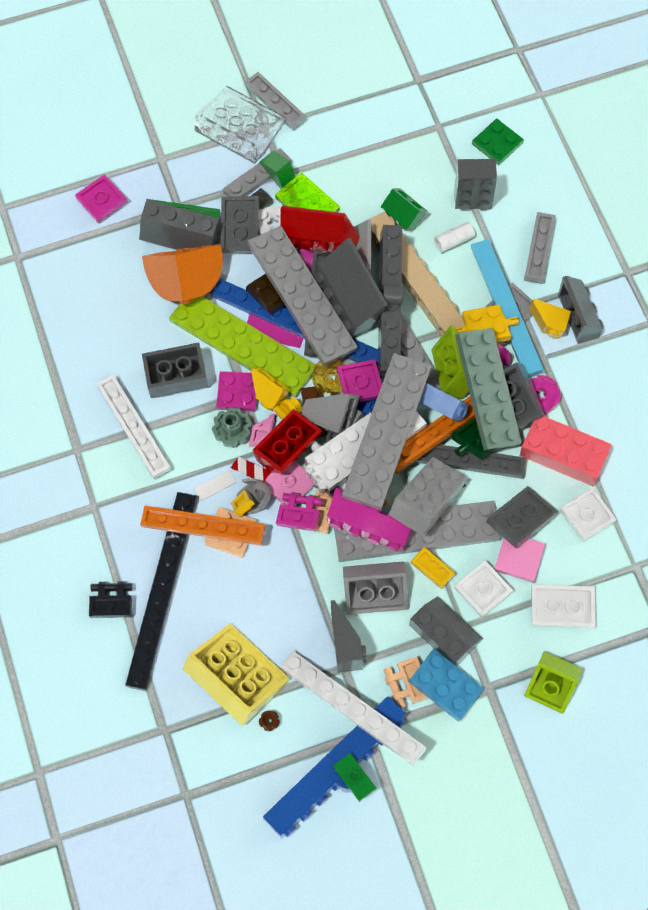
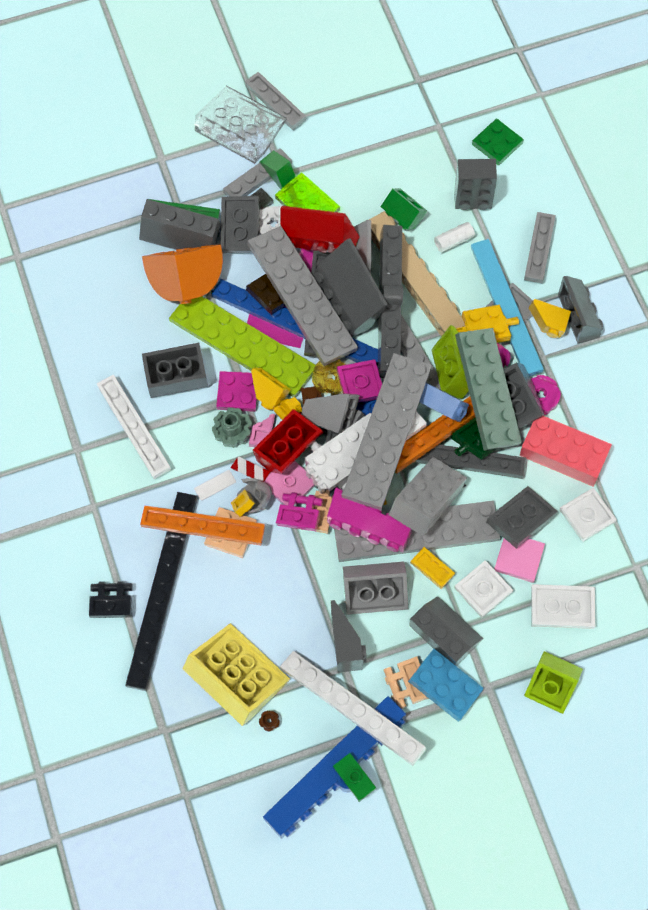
dark pink plate [75,174,127,223] -> none

